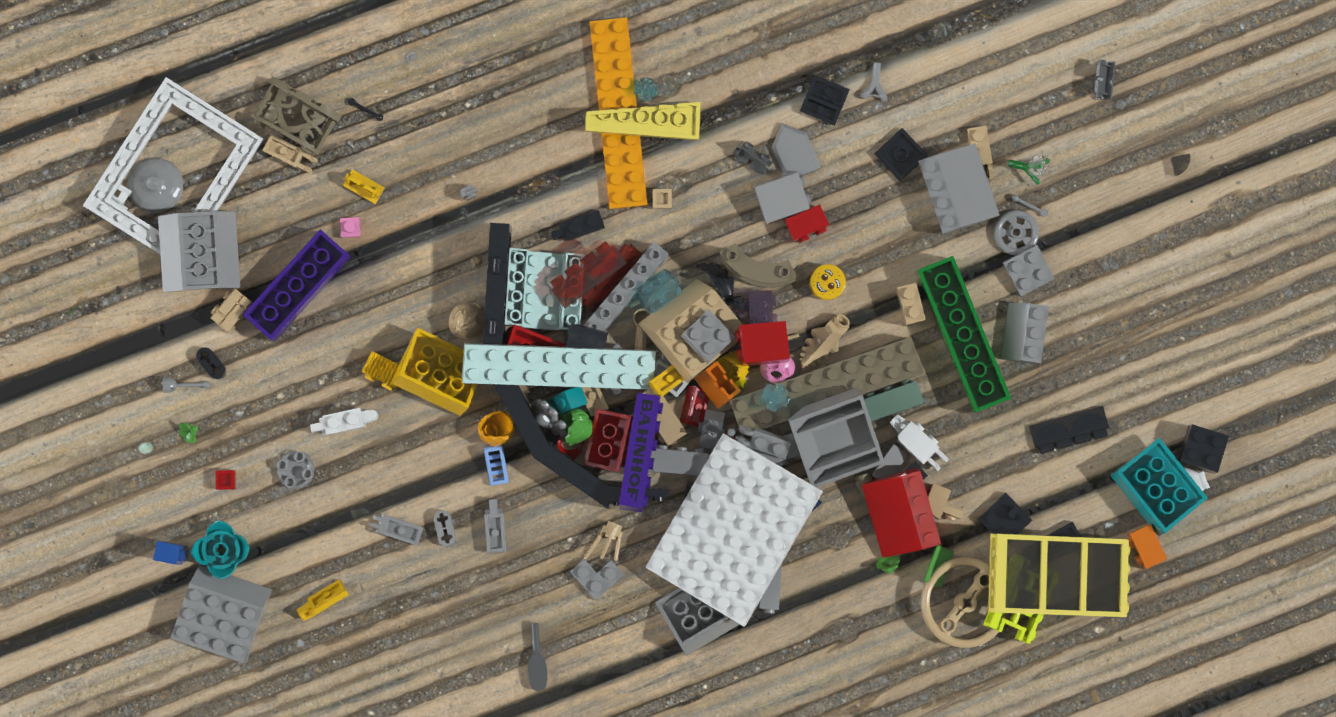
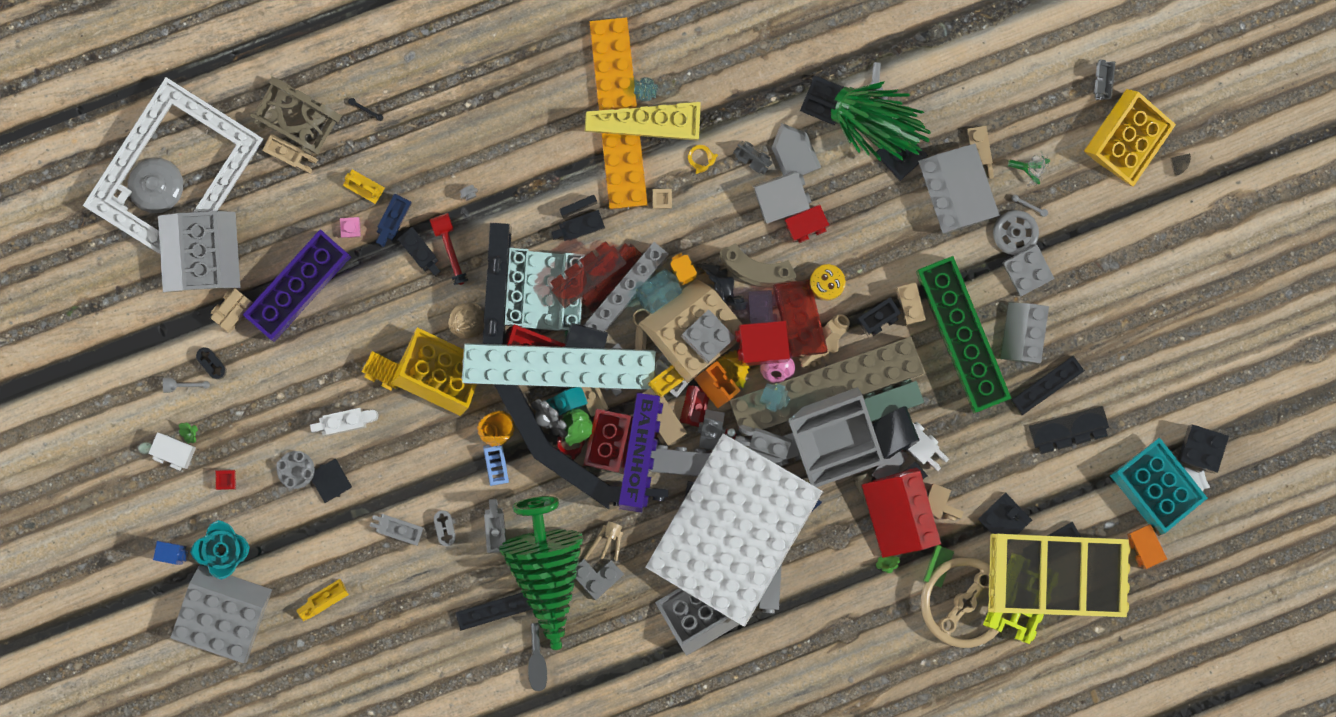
none -> white brick [148,432,196,471]
none -> black piece [312,458,352,503]
none -> dark blue hinge [376,194,412,247]
none -> black hinge [398,227,441,277]
none -> red piece [430,213,469,285]
none -> black tile [455,592,532,631]
none -> green plant [499,496,583,650]
none -> black tile [560,195,598,218]
none -> light orange brick [670,253,697,286]
none -> yellow piece [688,145,718,174]
none -> clear red tile [773,280,828,358]
none -> green plant [831,81,931,161]
none -> black brick [857,297,901,336]
none -> black slope [872,406,920,459]
none -> black tile [1011,355,1085,415]
none -> yellow slope [1084,89,1176,187]

